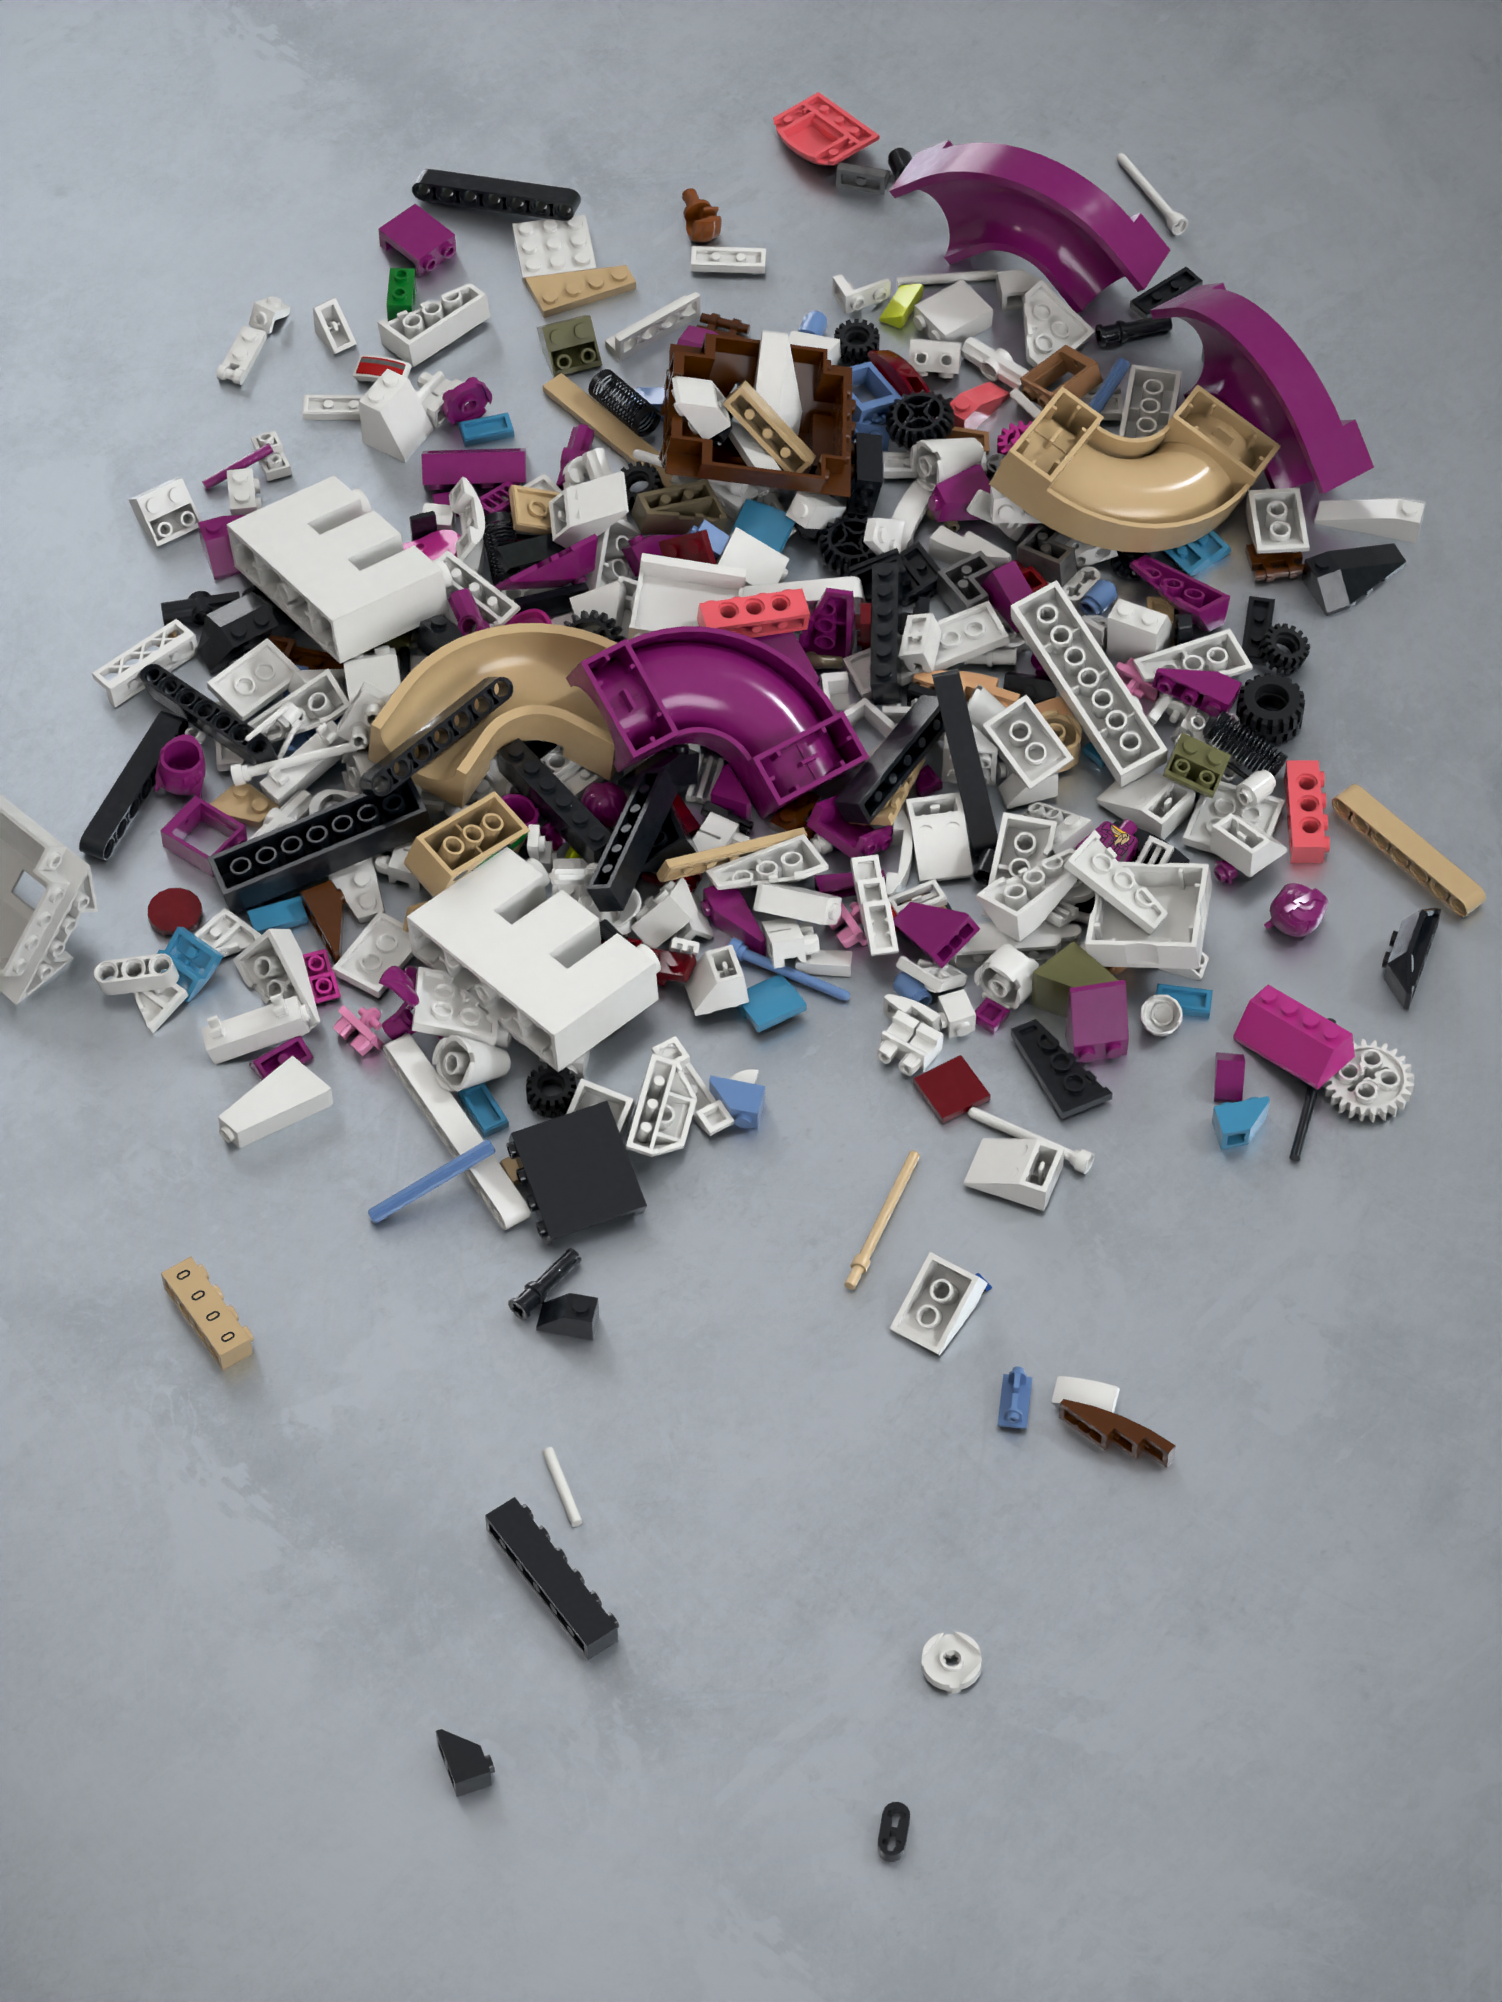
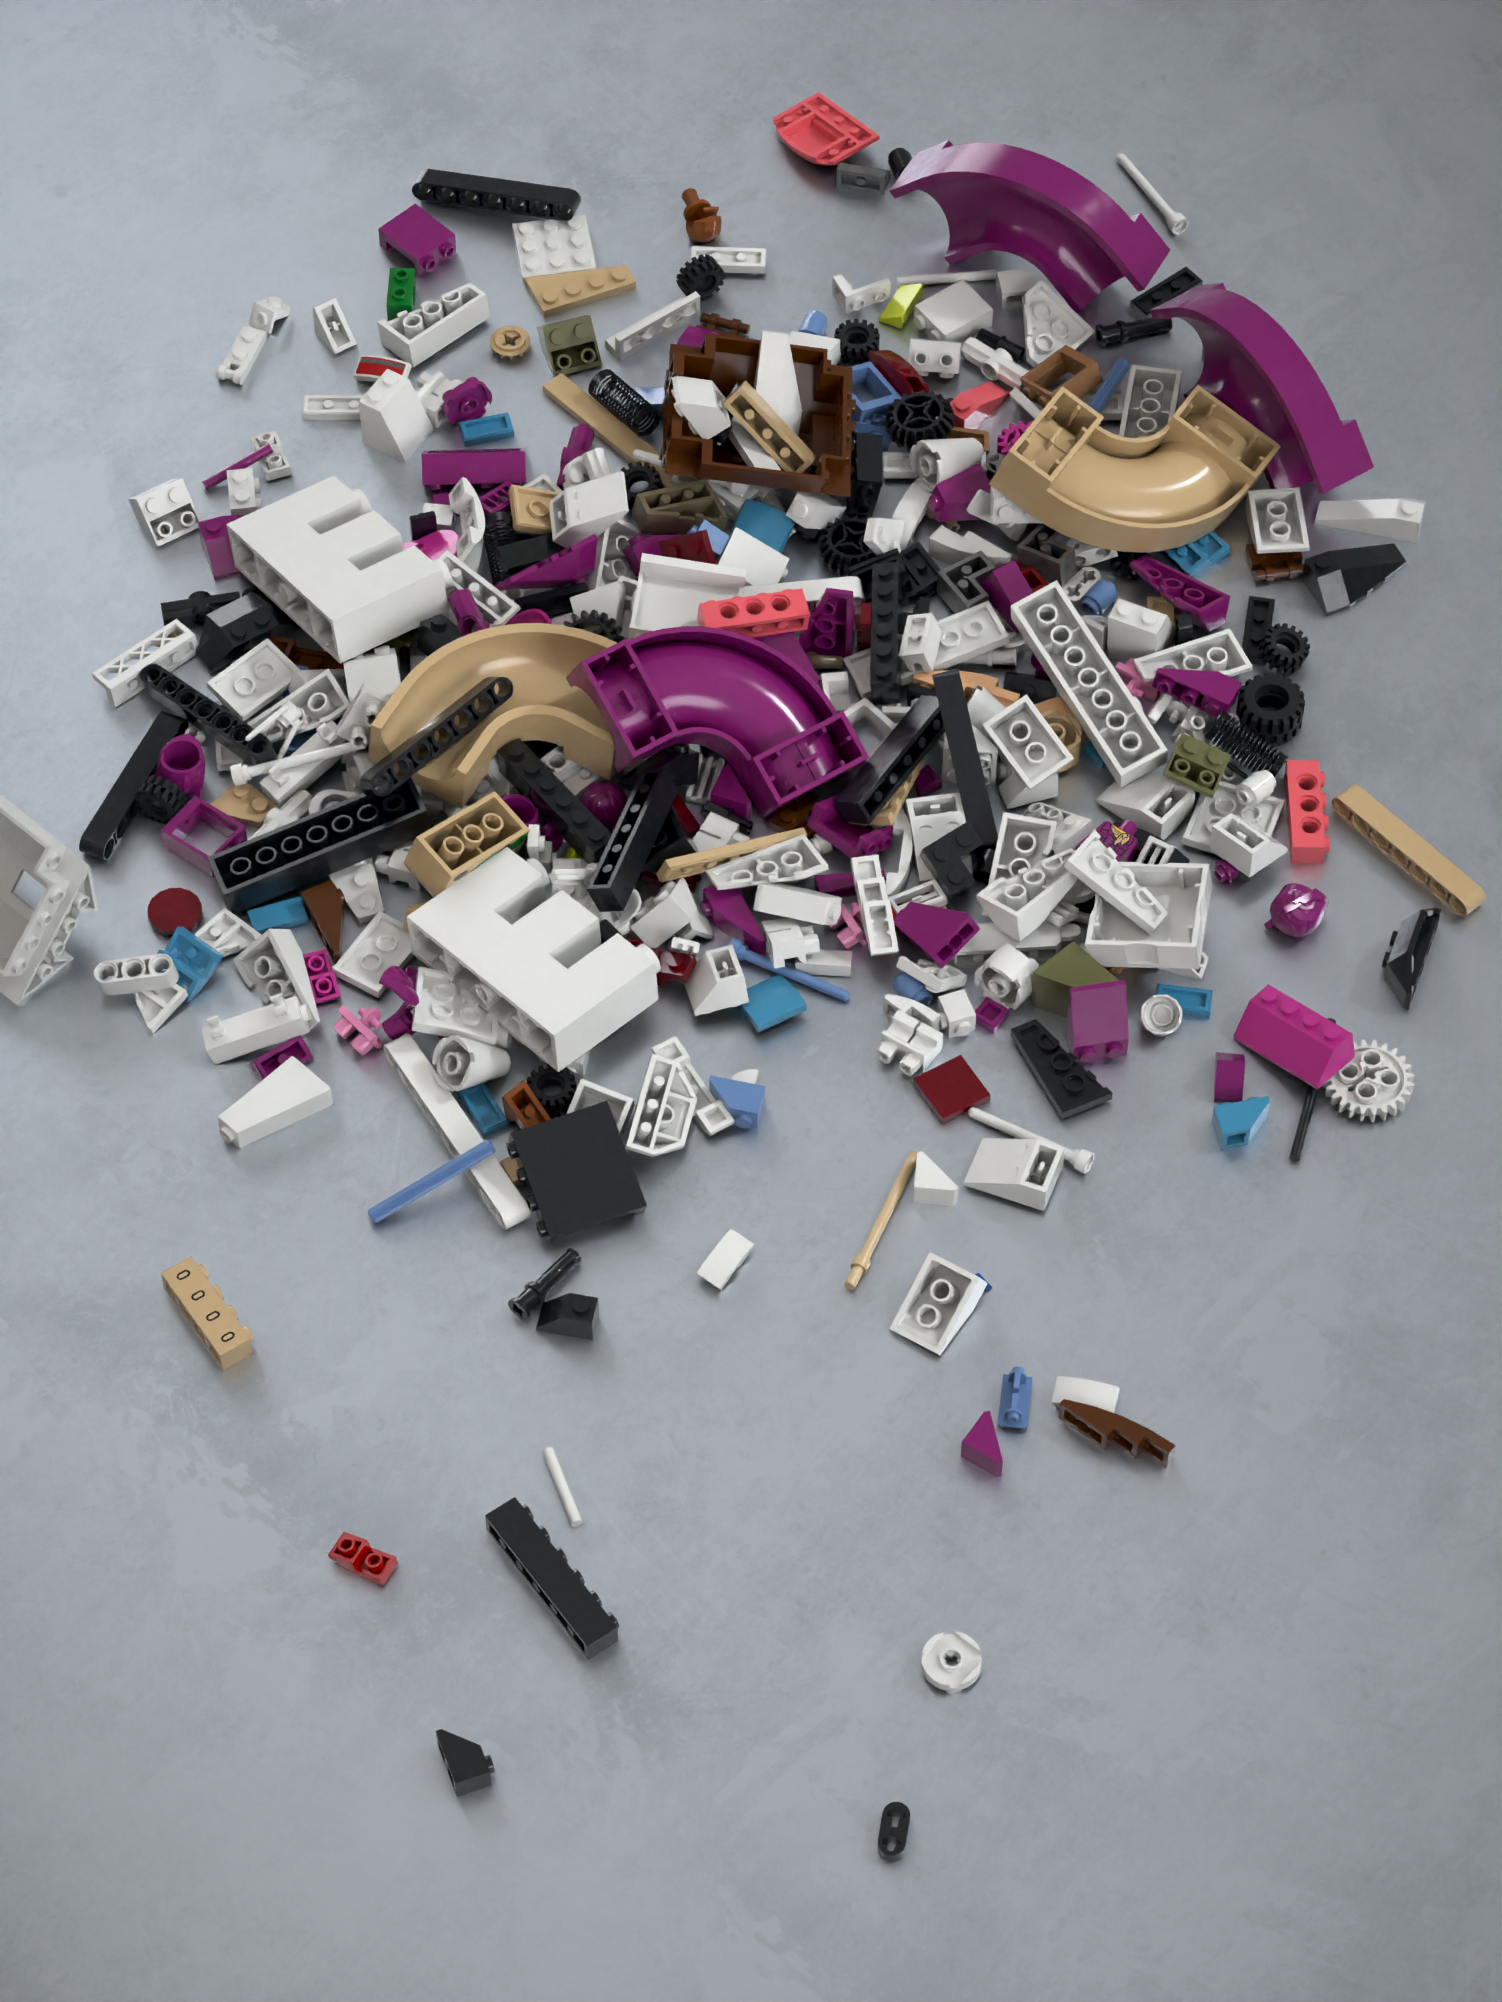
none -> black tyre [134,775,187,824]
none -> red slope [328,1532,398,1586]
none -> tan gear [490,326,530,360]
none -> dark orange slope [502,1080,551,1129]
none -> black tyre [676,254,725,301]
none -> white slope [696,1228,754,1290]
none -> white slope [913,1150,959,1206]
none -> black brick [920,821,983,901]
none -> magenta slope [961,1411,1003,1477]
none -> black axle [976,328,1026,363]

